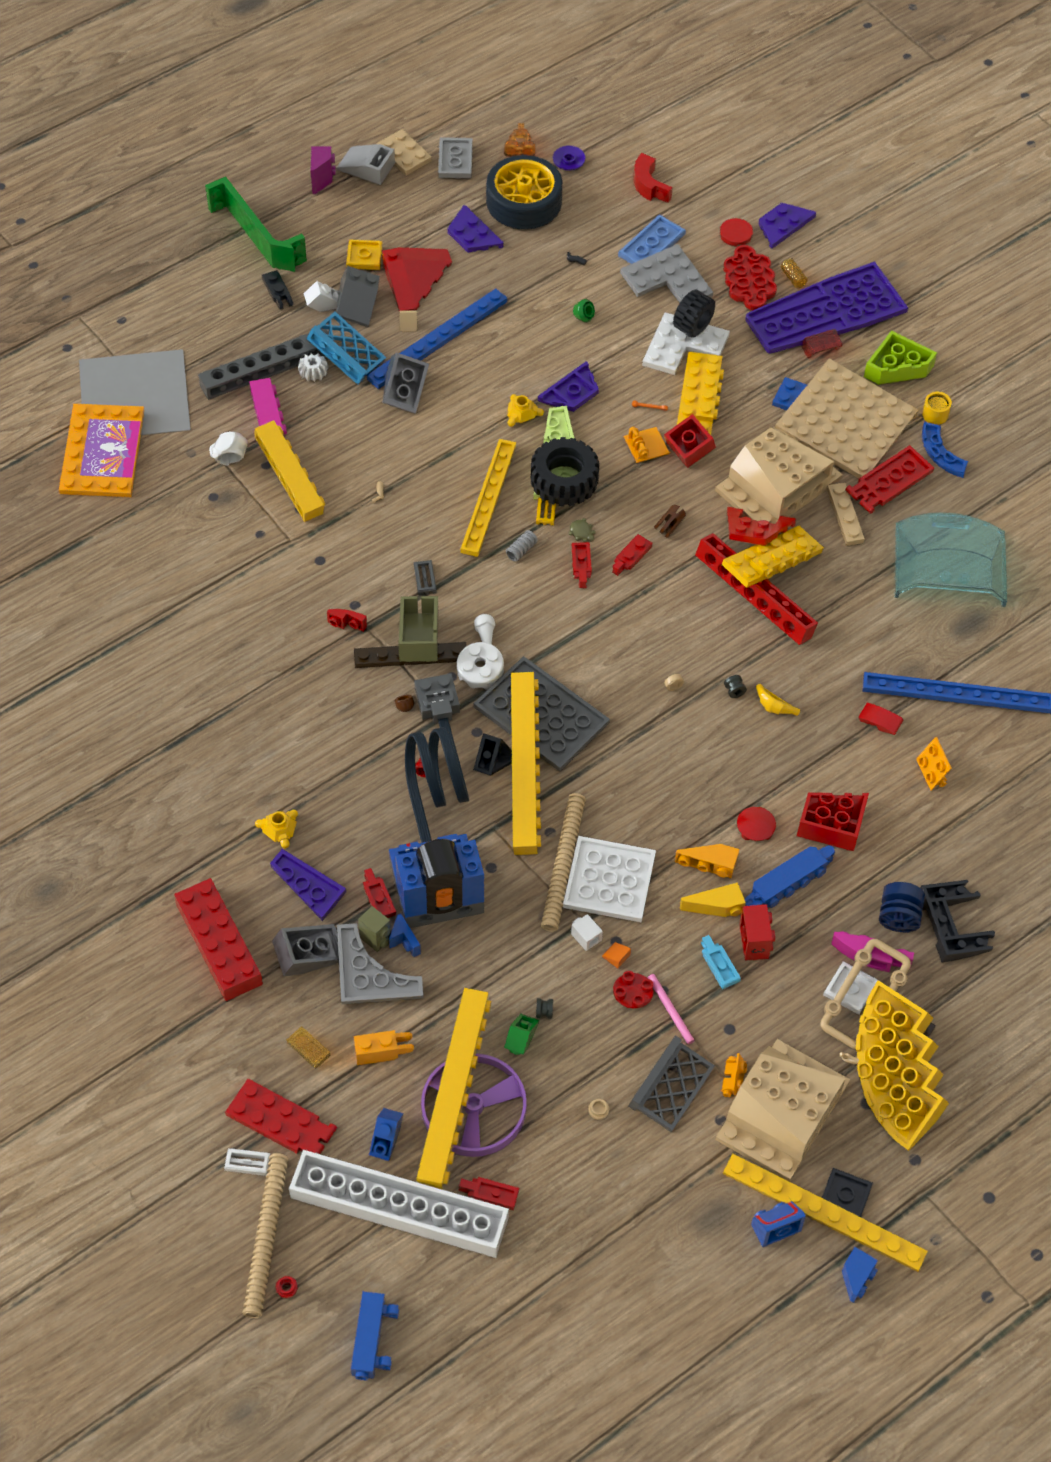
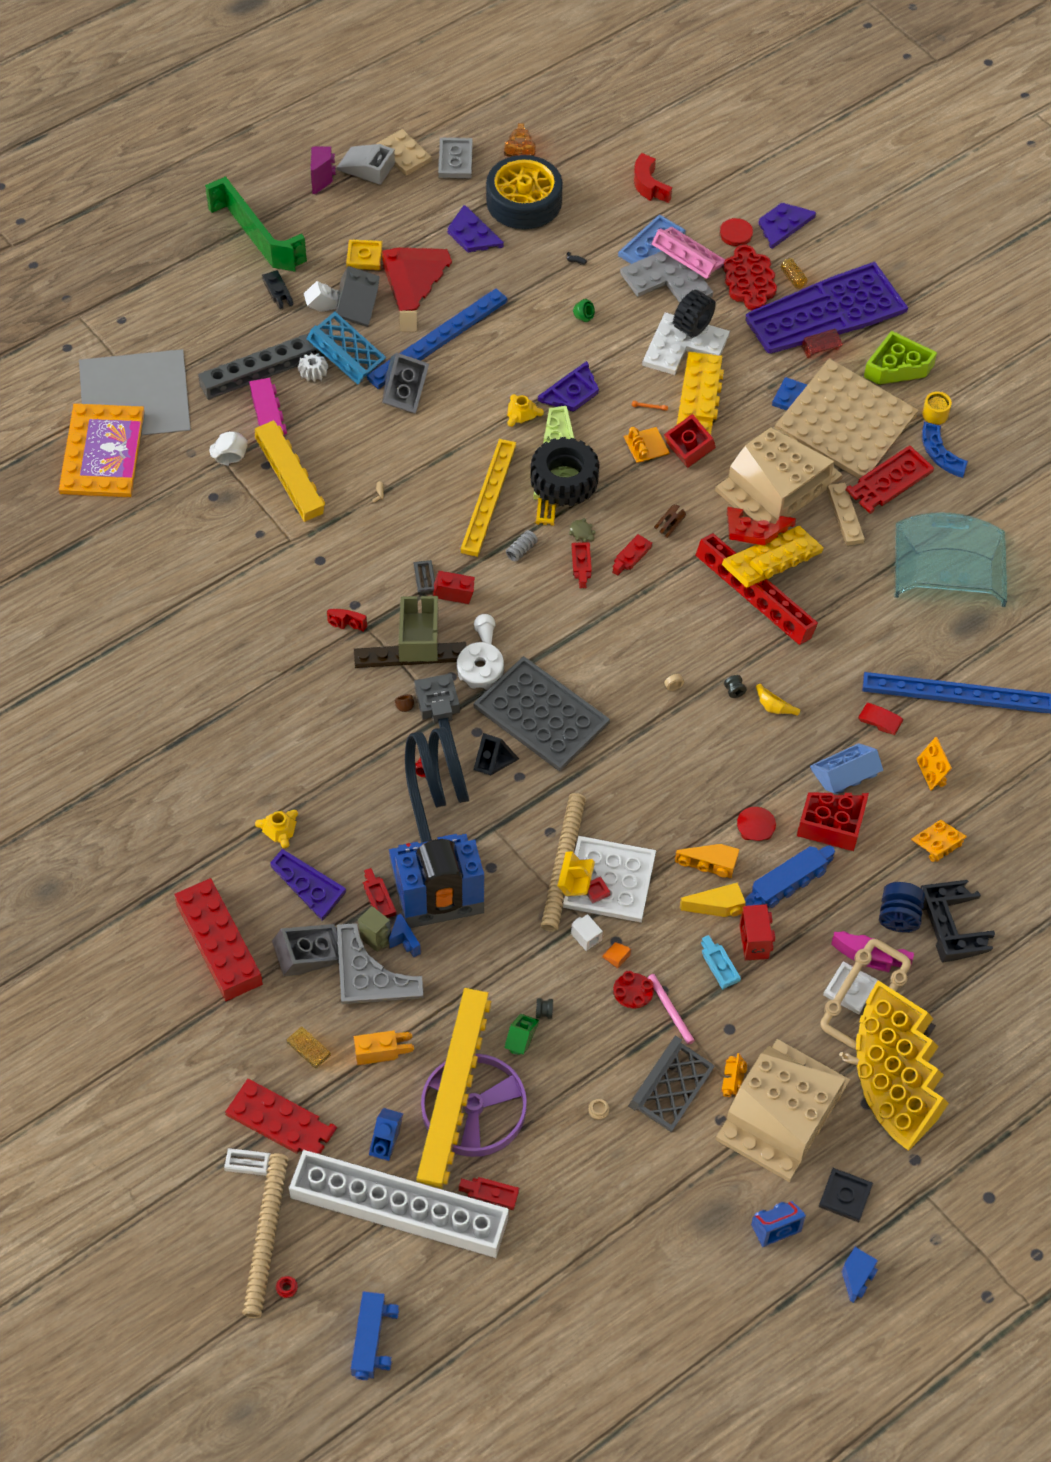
yellow brick [511,672,541,855] -> none
dark purple dish [553,146,585,170] -> none
yellow plate [723,1153,928,1272] -> none
none -> red brick [433,571,475,604]
none -> yellow panel [557,851,595,896]
none -> red tile [587,876,610,904]
none -> bright pink fence [651,227,725,279]
none -> medium blue slope [810,743,883,794]
none -> light orange hinge [911,820,967,862]

